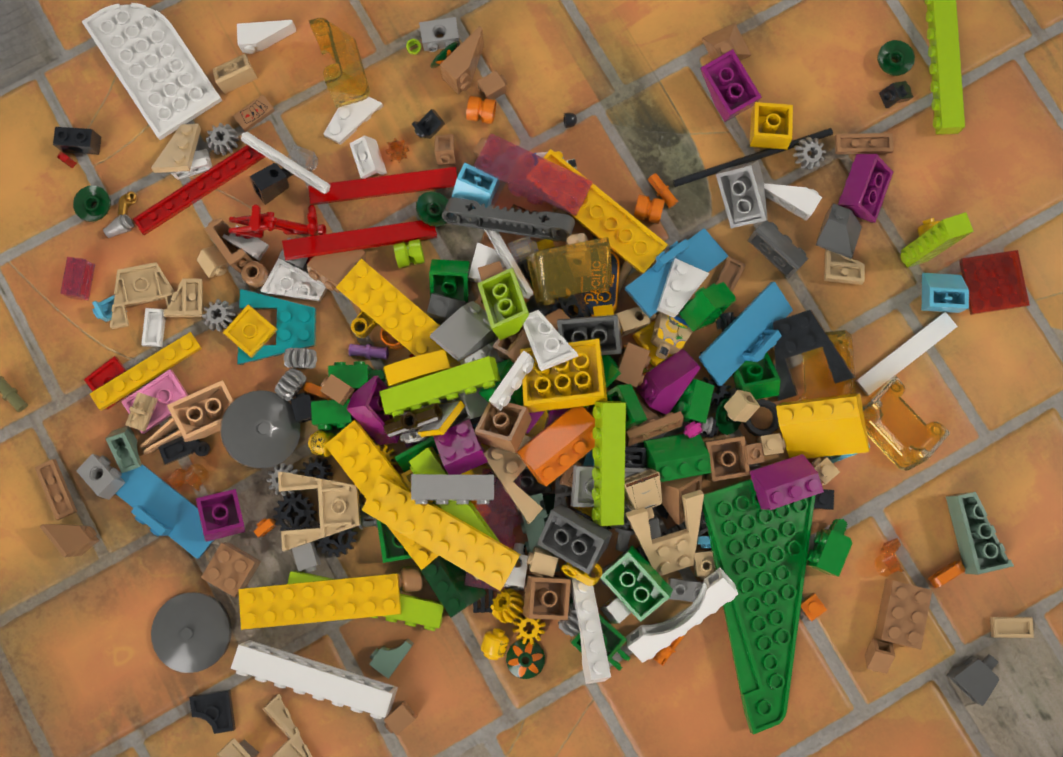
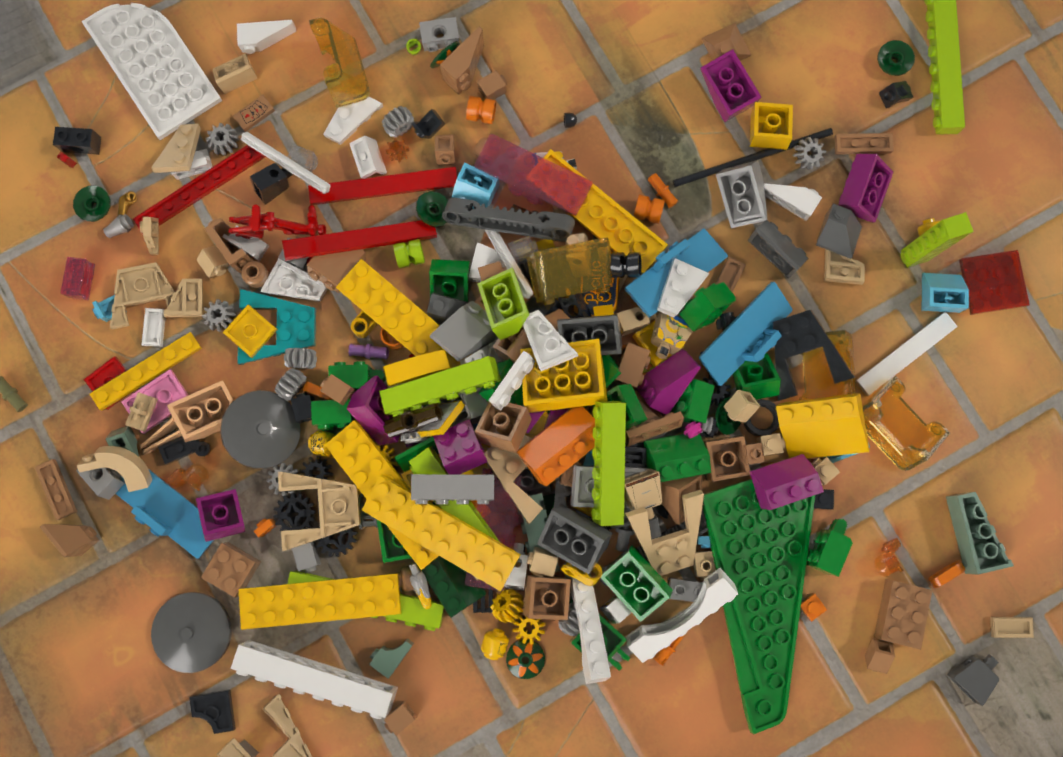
none -> tan arch [77,446,152,492]
none -> tan wing [140,217,159,255]
none -> light grey gear [382,106,414,138]
none -> light grey piece [409,563,432,609]
none -> black wheel [611,252,642,278]

